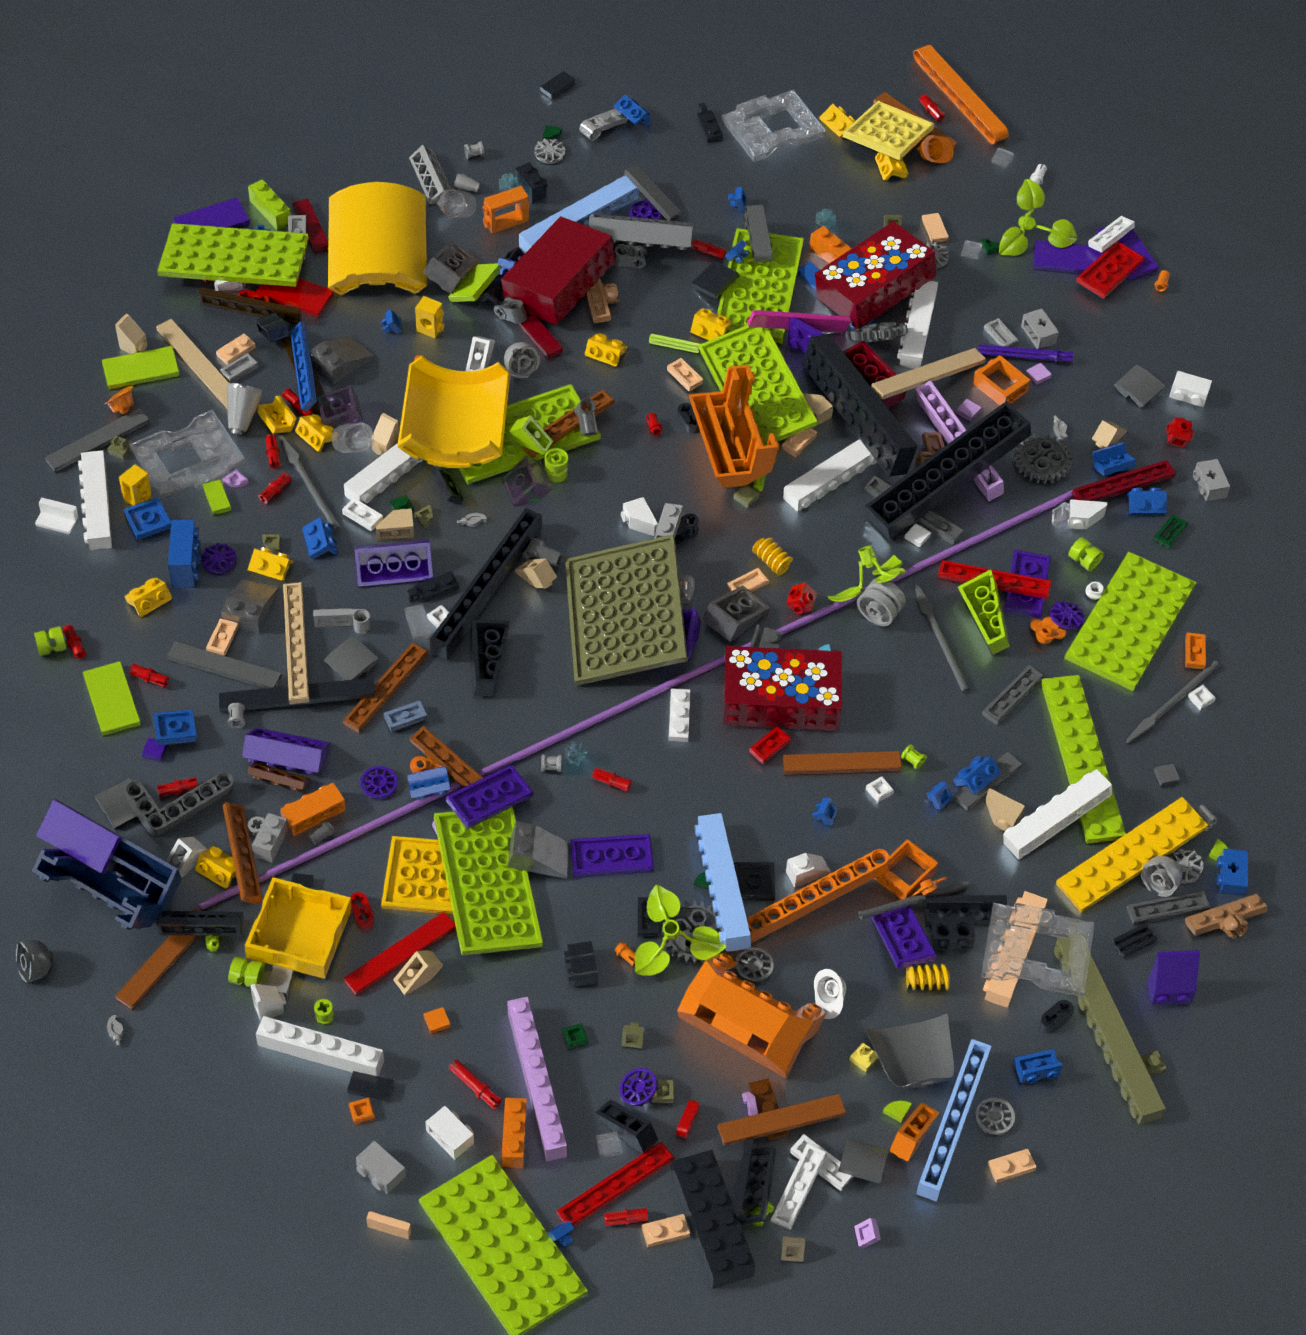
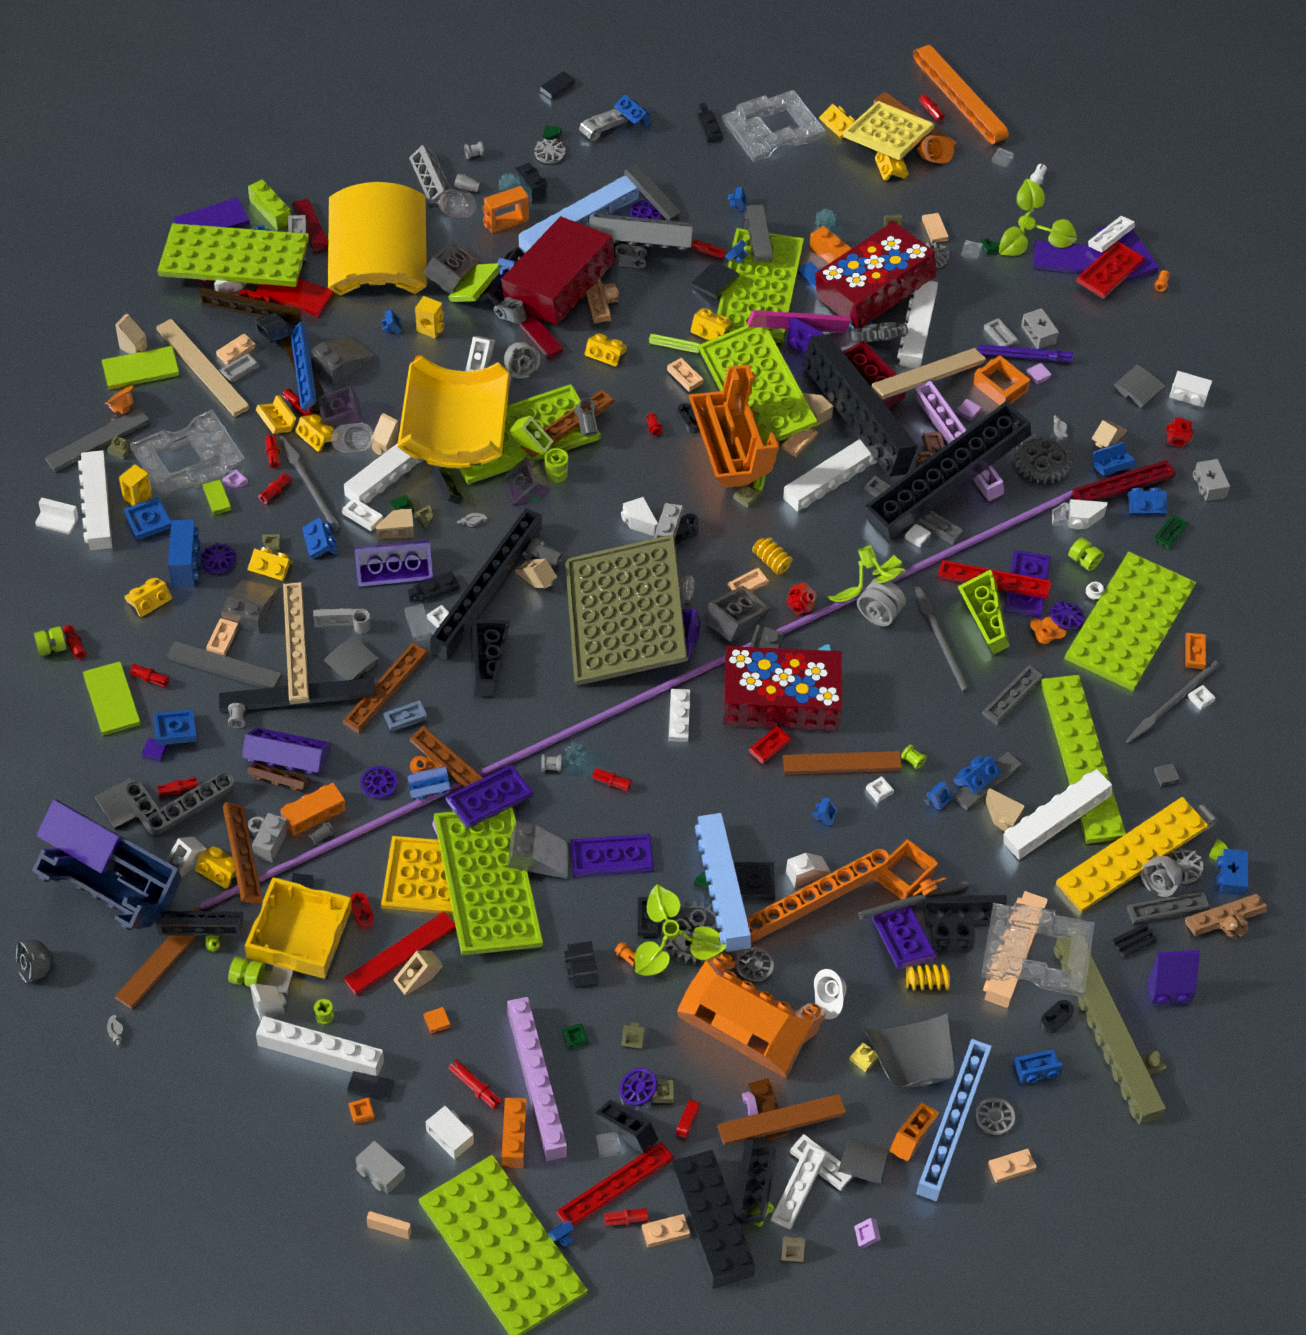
light grey cone [227,383,263,435] -> none
lime tile [883,1101,912,1123] -> none

